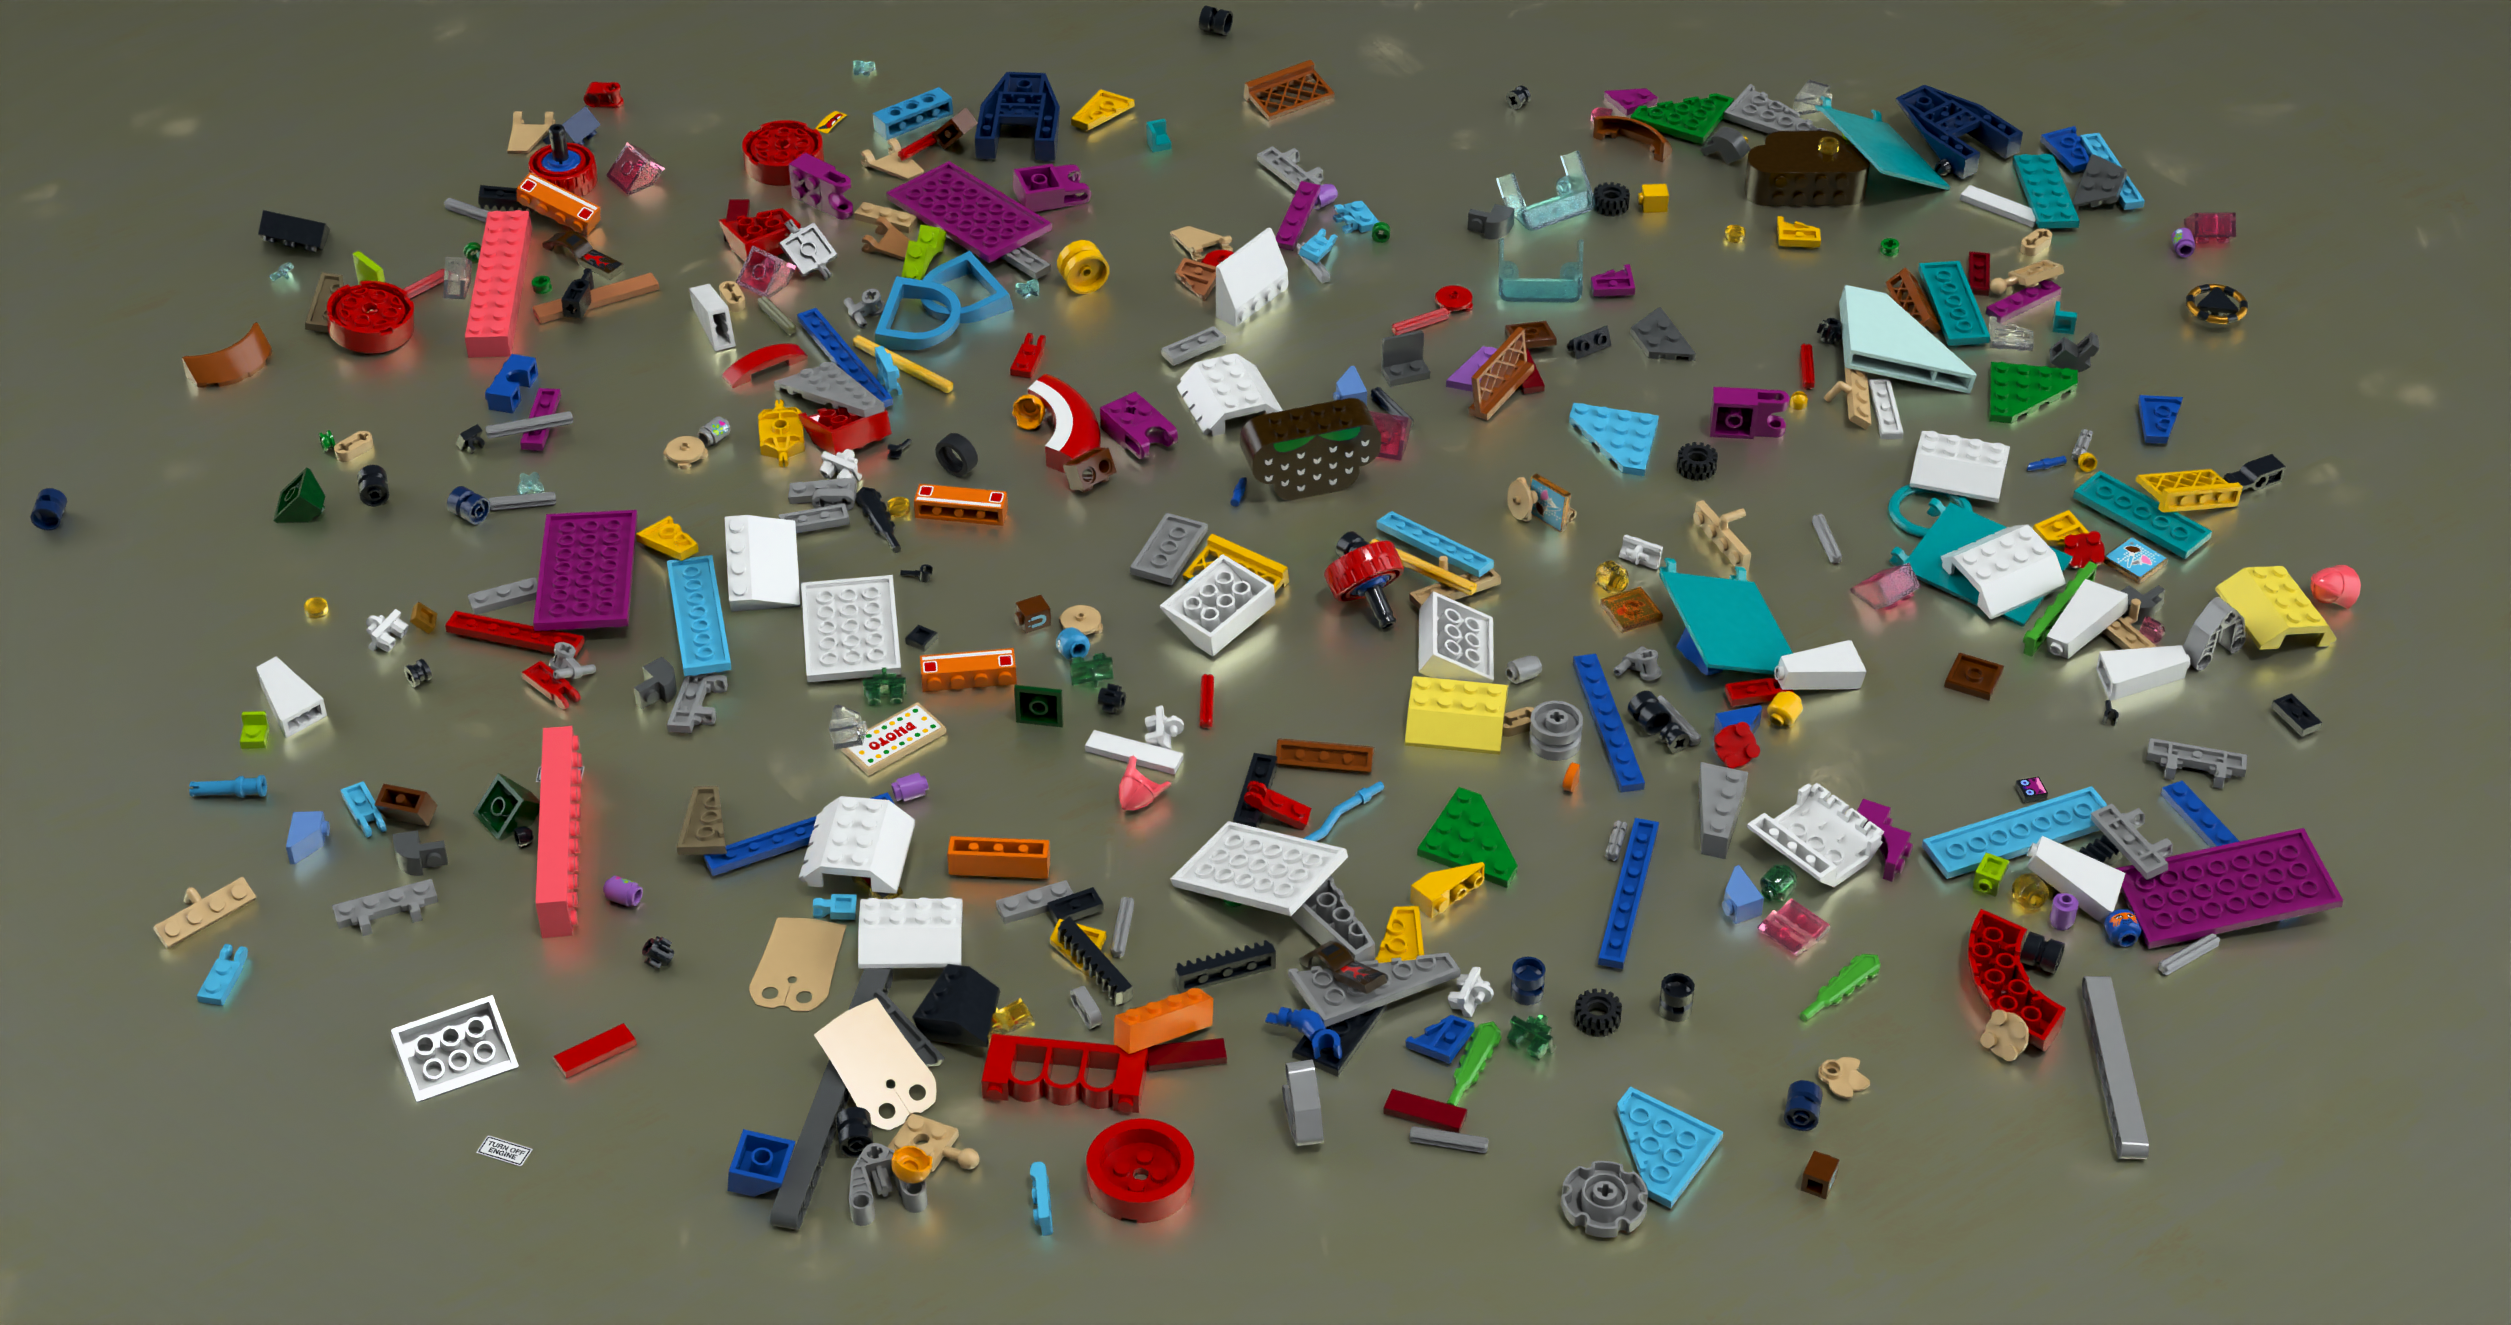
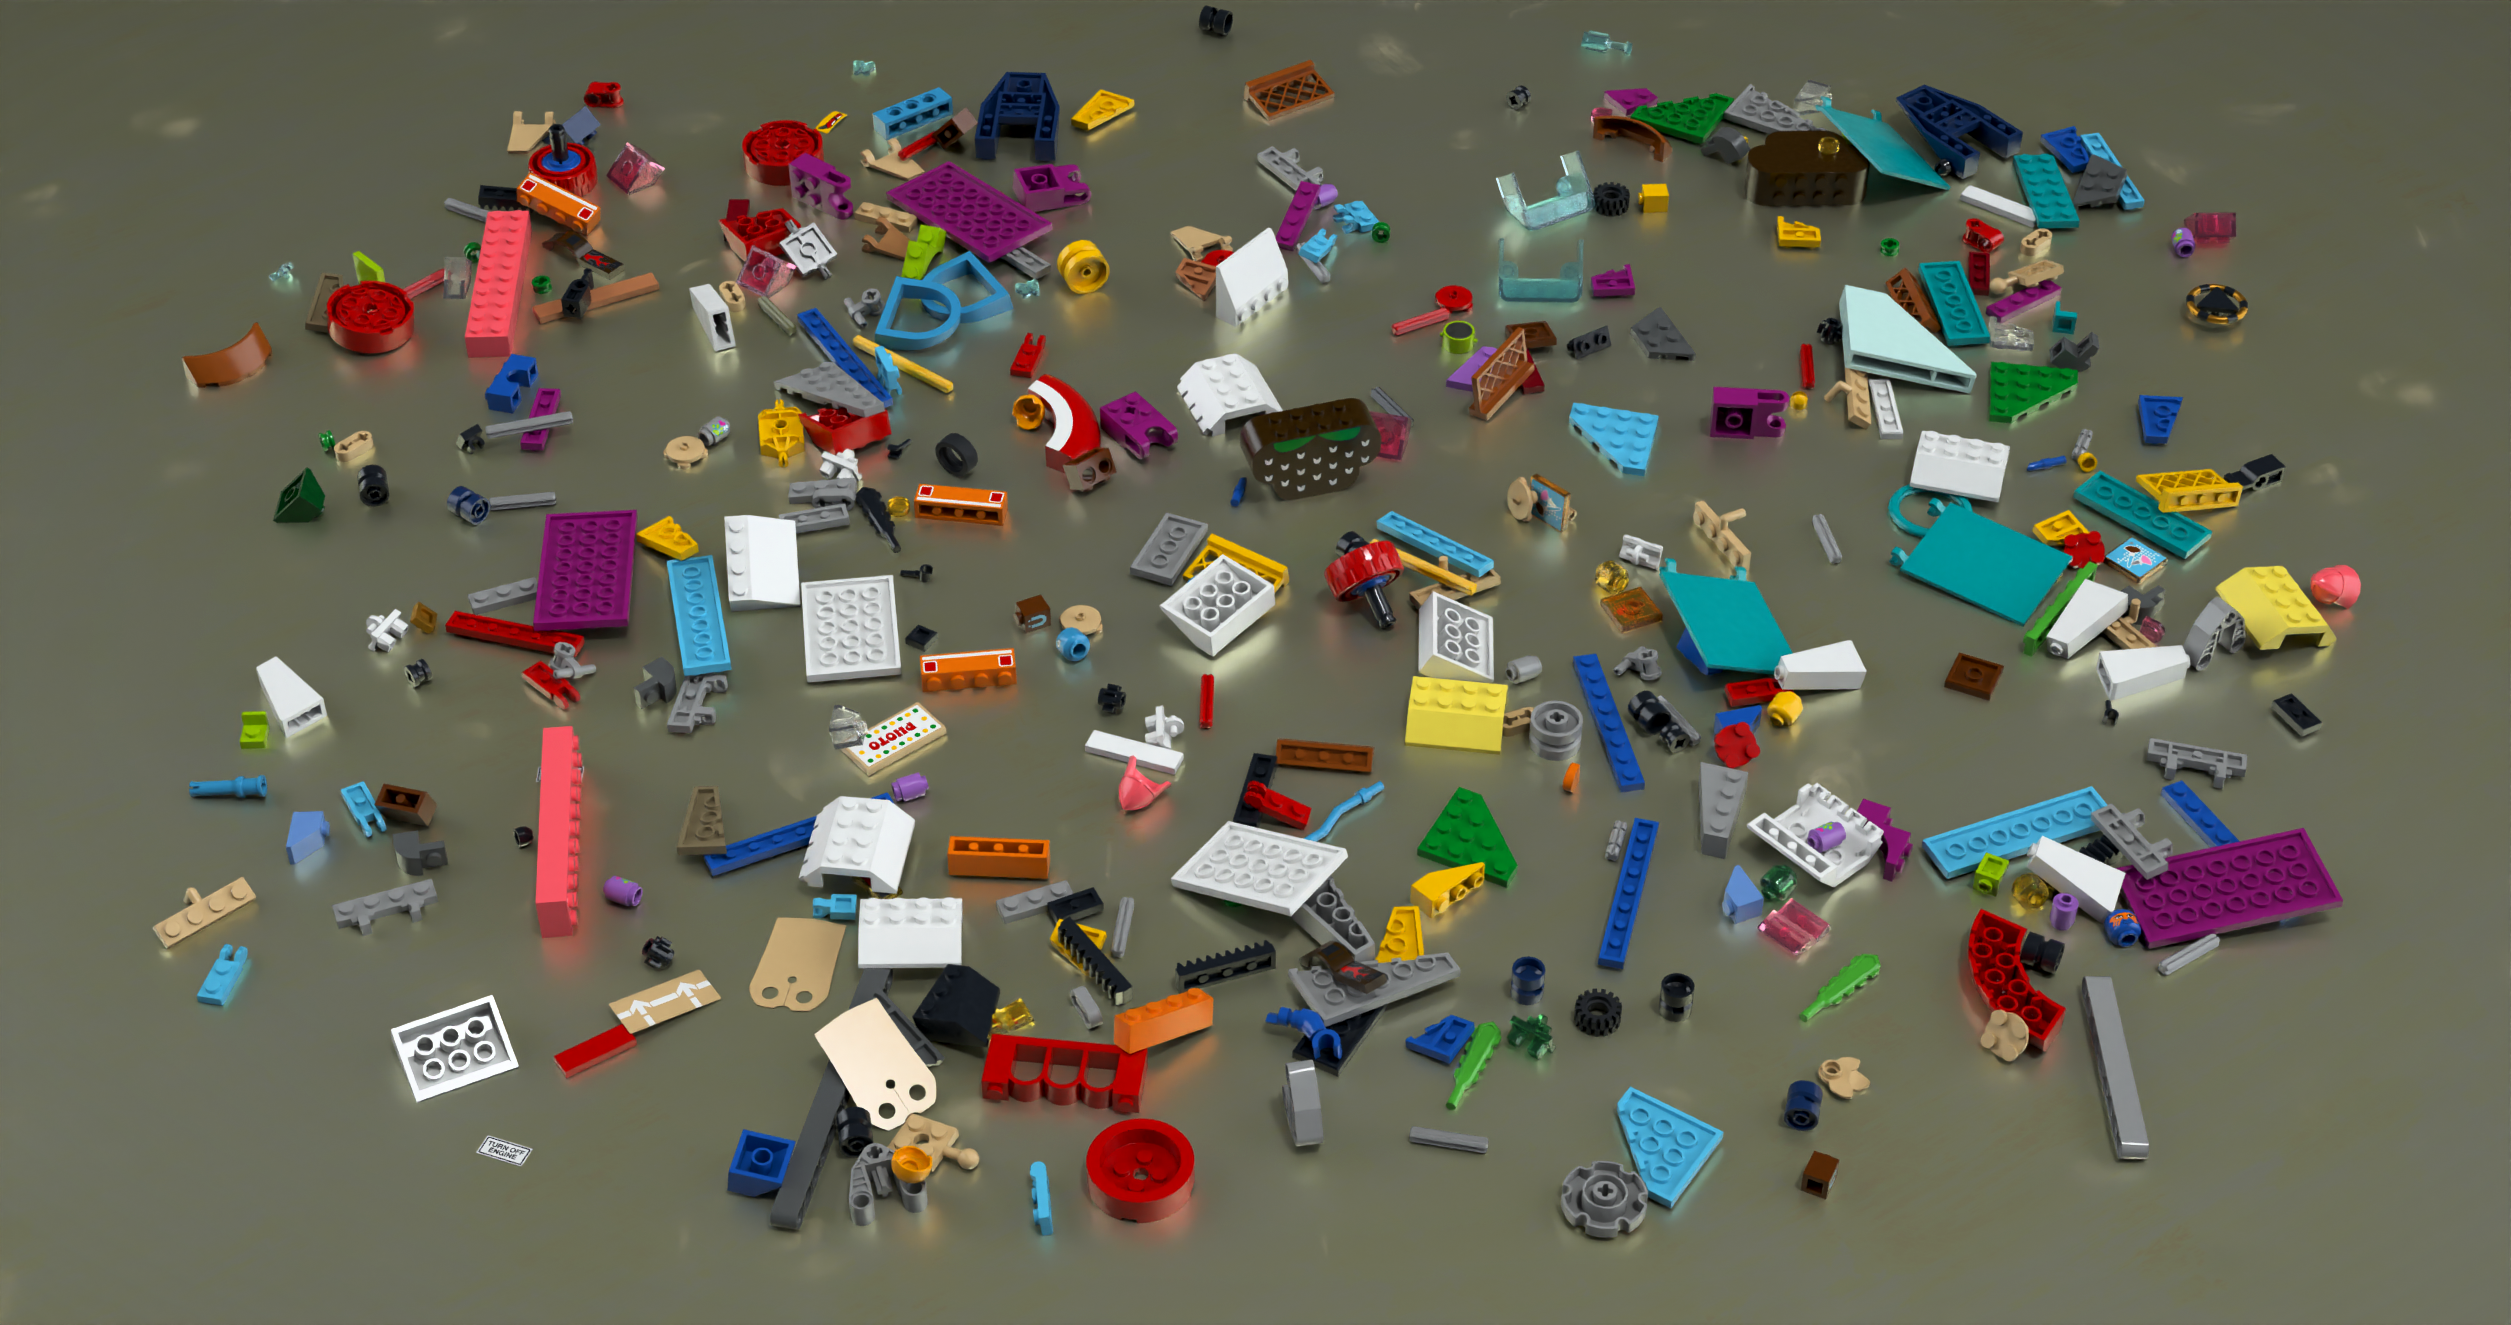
dark blue wheel [30,488,67,530] -> none
black wedge [258,210,330,252] -> none
clear yellow tile [304,597,329,619] -> none
dark green slope [473,773,540,841] -> none
clear light blue piece [517,472,544,495] -> none
red slope [722,344,808,389] -> none
clear green hips [863,667,907,706] -> none
dark green slope [1014,685,1064,728] -> none
clear green hips [1070,653,1113,689] -> none
teal panel [1146,119,1172,152] -> none
dark red tile [1148,1038,1227,1072] -> none
light grey plate [1161,326,1226,366] -> none
medium blue slope [1333,366,1367,406] -> none
dark grey bracket [1381,330,1430,387] -> none
dark red tile [1383,1089,1467,1133] -> none
white hips [1448,967,1494,1018] -> none
dark grey brick [1467,204,1515,239] -> none
black tyre [1677,442,1718,481] -> none
clear yellow tile [1725,225,1746,243] -> none
clear pink slope [1850,563,1921,610] -> none
white slope [1941,524,2066,620] -> none
black tile [2015,777,2048,803] -> none
none -> tan sticker [609,970,721,1034]
none -> lime piece [1440,321,1478,354]
none -> clear light blue piece [1581,30,1633,55]
none -> medium lavender brick [1807,822,1846,853]
none -> red piece [1962,218,2004,253]

